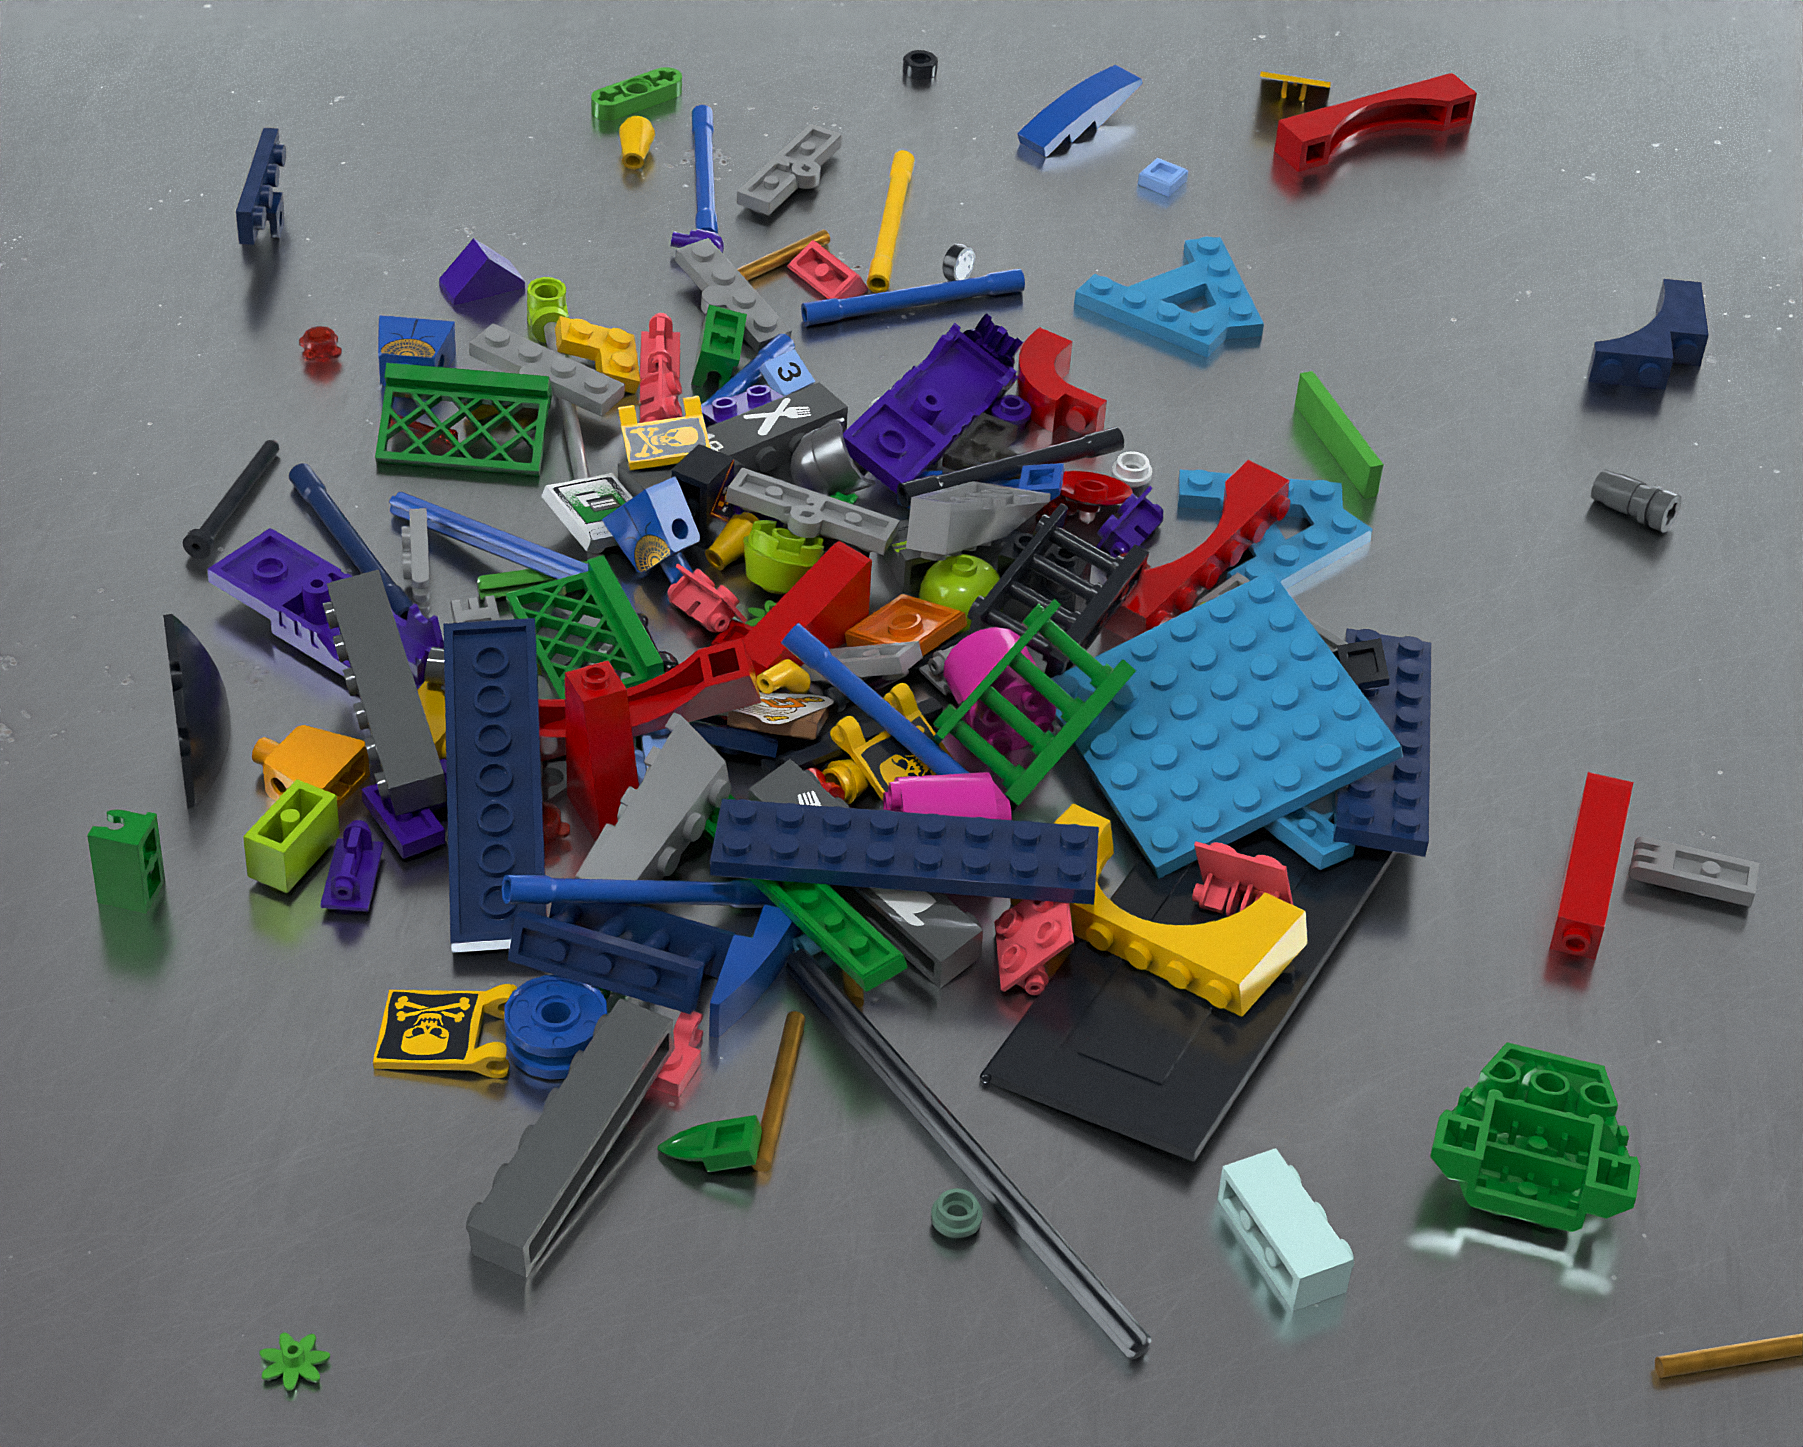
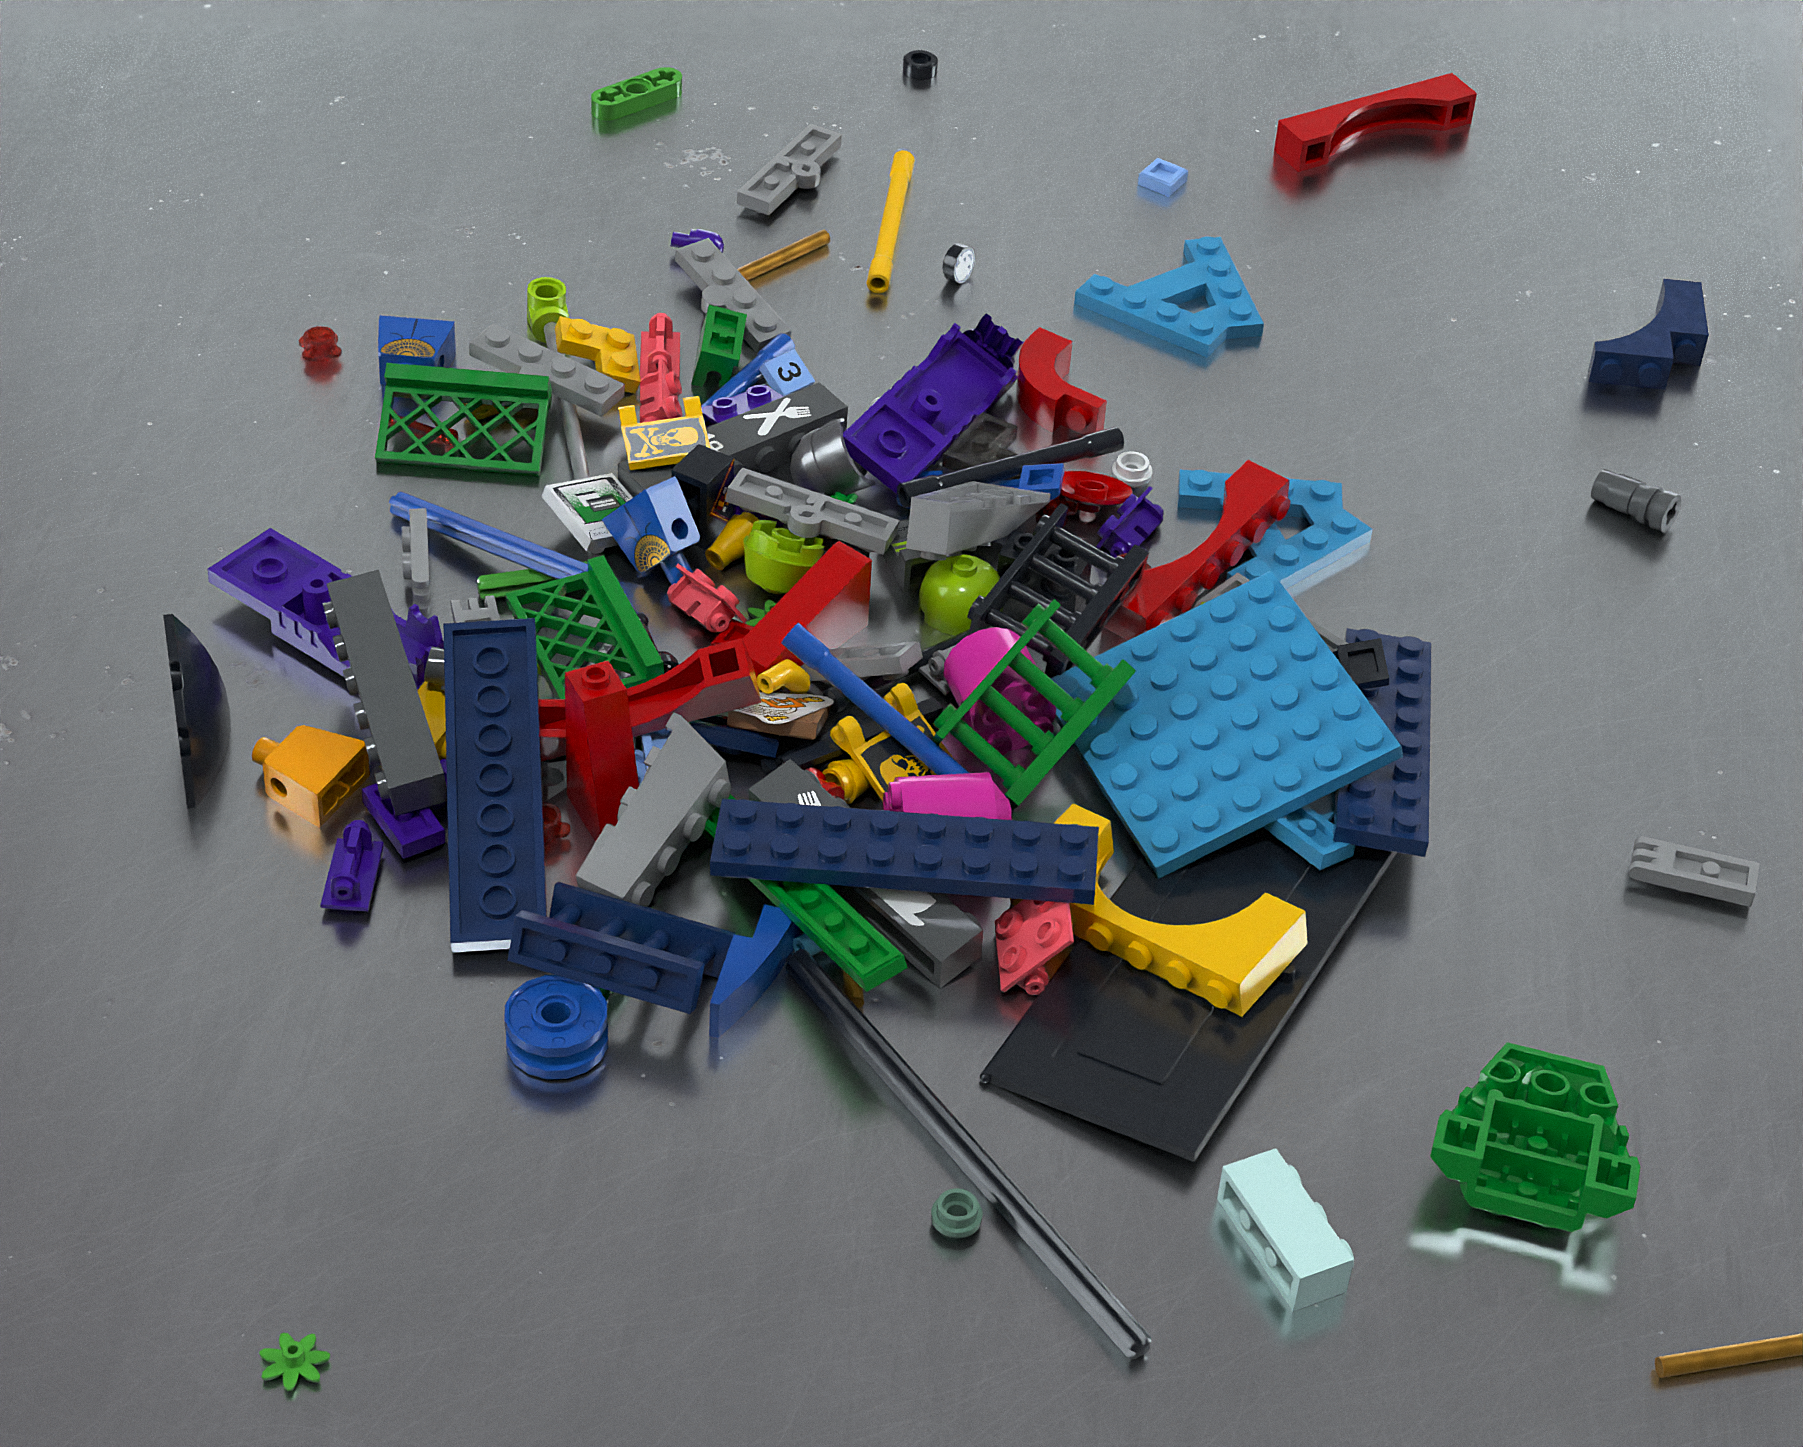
green hinge [87,809,166,914] -> none
black bar [183,439,279,559] -> none
dark blue plate [236,128,286,245] -> none
lime brick [243,779,340,893] -> none
dark blue piece [289,463,413,621] -> none
yellow flag [373,984,517,1079] -> none
dark purple slope [439,238,525,306] -> none
dark grey brick [466,998,675,1278] -> none
blue piece [502,875,776,909] -> none
yellow cone [619,116,655,170] -> none
coral plate [651,1011,703,1098] -> none
green plate [657,1115,762,1172] -> none
blue piece [692,105,718,234] -> none
pearl gold bar [751,1011,806,1172] -> none
coral slope [787,240,869,299] -> none
blue piece [801,268,1025,326] -> none
orange plate [845,594,967,656] -> none
dark purple plate [991,395,1031,431] -> none
blue slope [1017,65,1143,157] -> none
coral hinge [1192,841,1293,916] -> none
yellow piece [1260,71,1331,101] -> none
bright green tile [1295,371,1384,499] -> none
red slope [1549,772,1634,960] -> none

